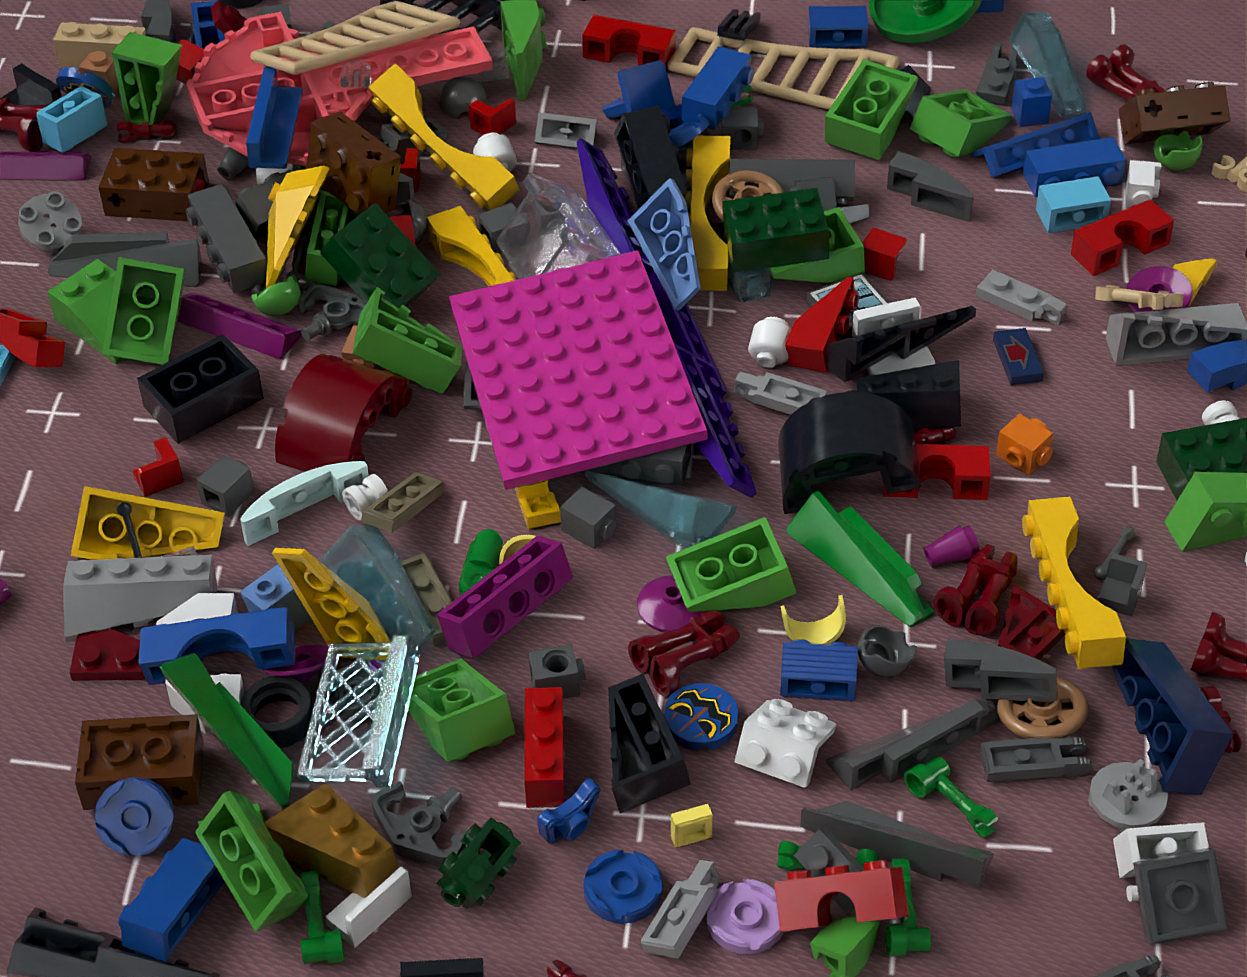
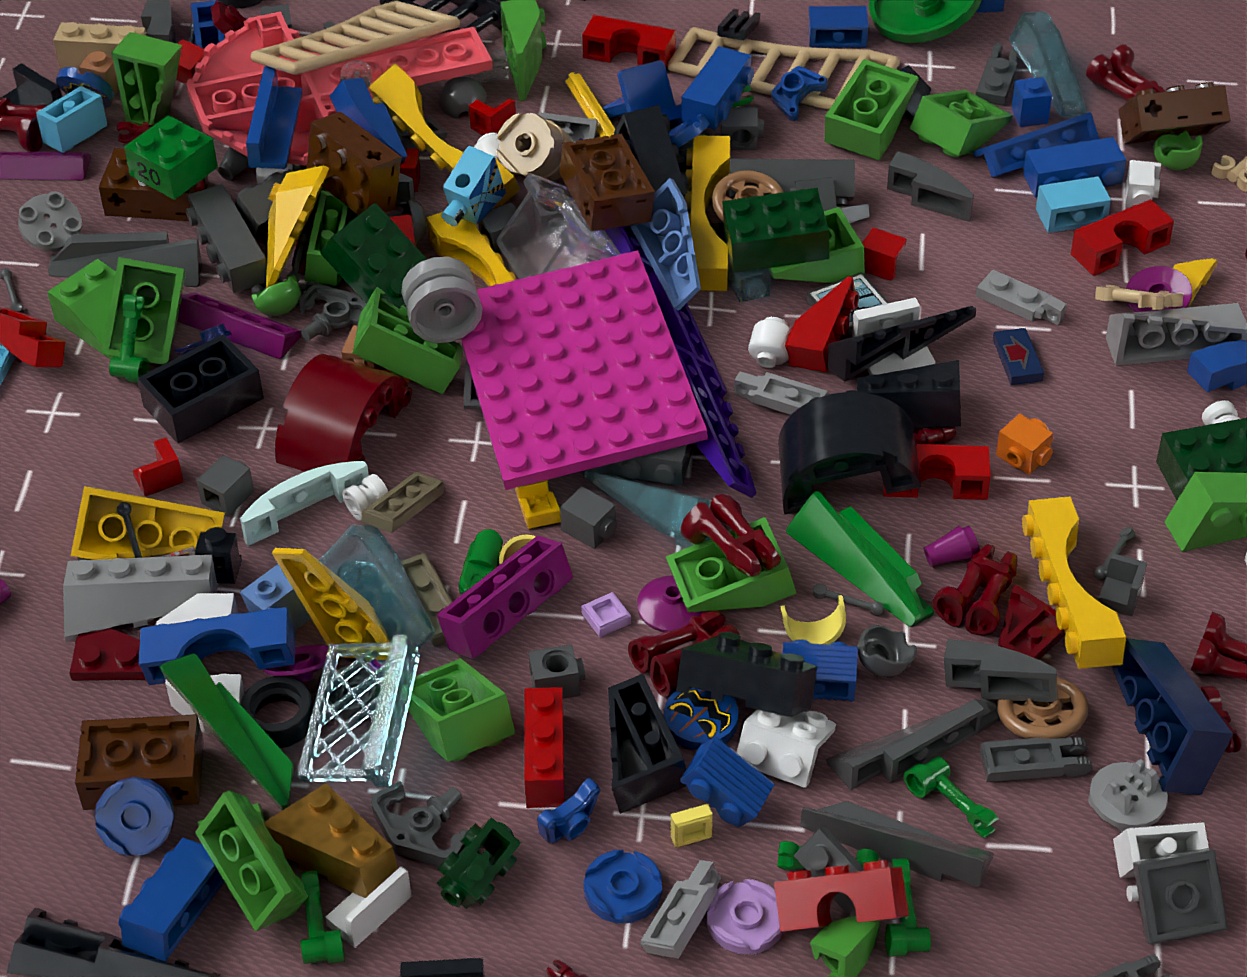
none -> dark grey hinge [0,268,24,313]
none -> green brick [109,294,149,383]
none -> green brick [124,115,218,200]
none -> clear blue plate [174,324,232,355]
none -> black brick [195,527,242,584]
none -> blue slope [329,78,407,163]
none -> light grey wheel [401,257,483,343]
none -> medium azure torso [441,146,506,226]
none -> tan piece [497,113,573,181]
none -> reddish brown piece [559,134,655,232]
none -> yellow axle [565,72,616,138]
none -> lavender tile [582,592,631,638]
none -> black wedge [676,632,818,717]
none -> dark red piece [680,494,781,577]
none -> blue brick [680,736,775,827]
none -> blue piece [771,66,828,121]
none -> dark grey hinge [813,583,885,616]

